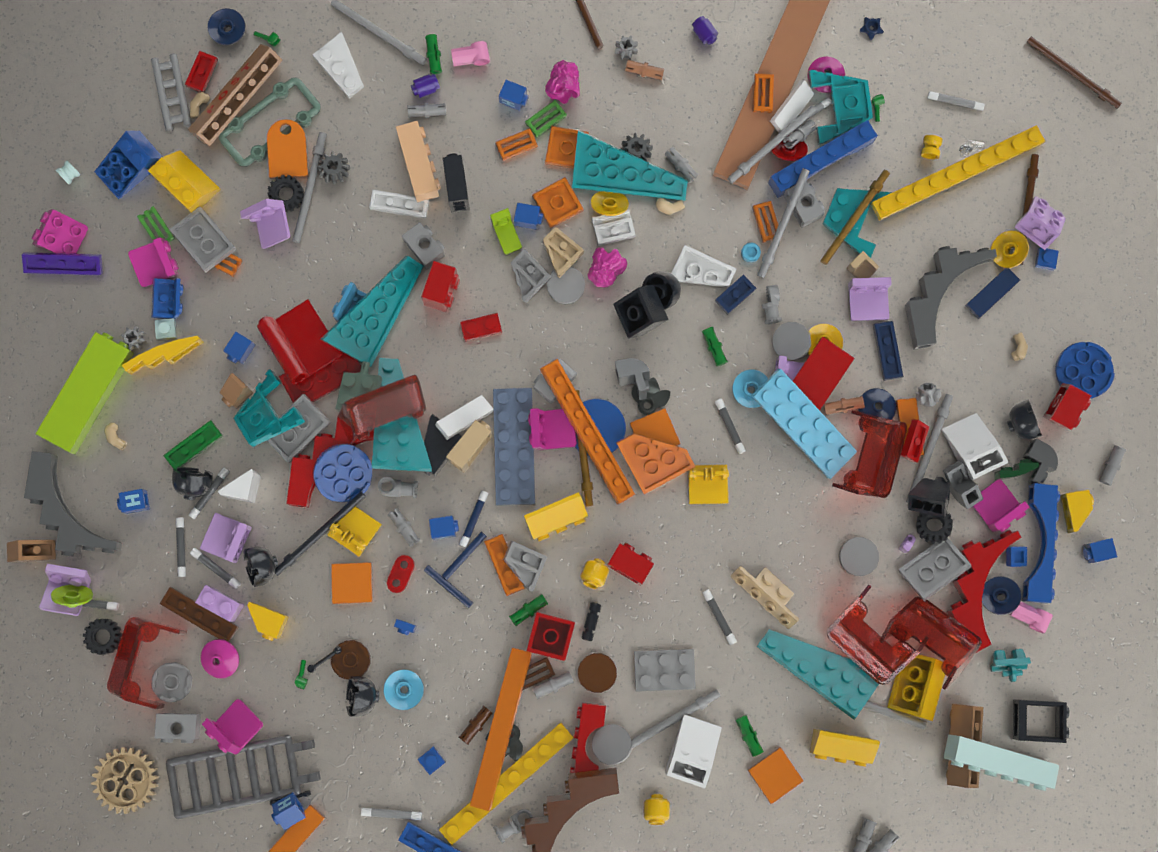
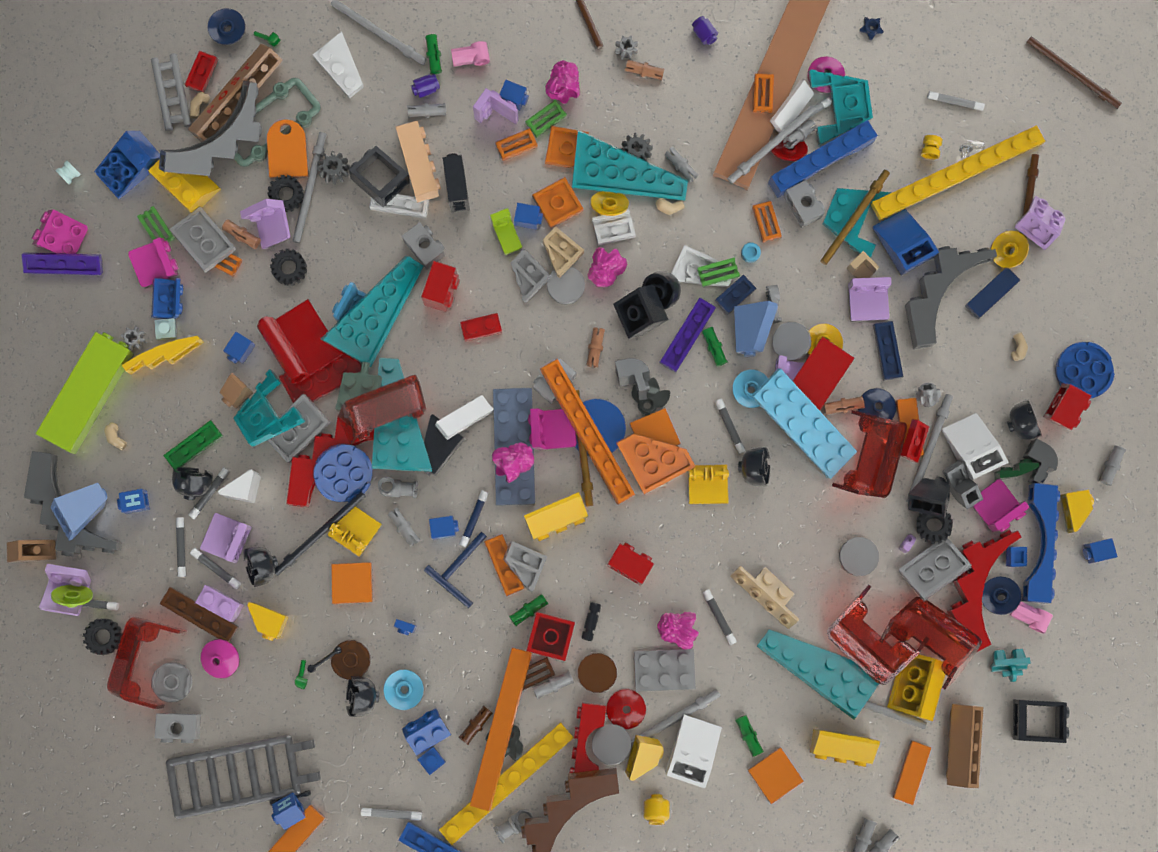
tan gear [91,747,159,814] -> none
dark pink bracket [202,699,263,755] -> none
red plate [387,555,415,593] -> none
tan window [446,420,493,473] -> none
yellow head [581,558,609,589] -> none
light grey bar [757,168,810,278] -> none
green hand [871,94,885,122] -> none
light aqua brick [943,734,1059,791] -> none
blue plate [1035,247,1059,271] -> none
none -> medium blue slope [51,483,107,541]
none -> arch [159,80,262,176]
none -> nougat pin [222,219,261,249]
none -> black tyre [270,249,307,286]
none -> black window [349,146,410,207]
none -> bracket [402,709,451,756]
none -> lavender bracket [473,88,518,124]
none -> dark pink hair [492,443,534,483]
none -> nougat pin [586,327,605,368]
none -> red dish [606,689,646,729]
none -> yellow slope [625,735,664,781]
none -> dark pink hair [657,612,699,649]
none -> dark purple plate [660,298,716,373]
none -> bright green tile [697,257,740,287]
none -> medium blue slope [734,301,778,357]
none -> black cylinder [738,447,770,486]
none -> blue slope [872,209,939,276]
none -> orange tile [893,741,931,805]

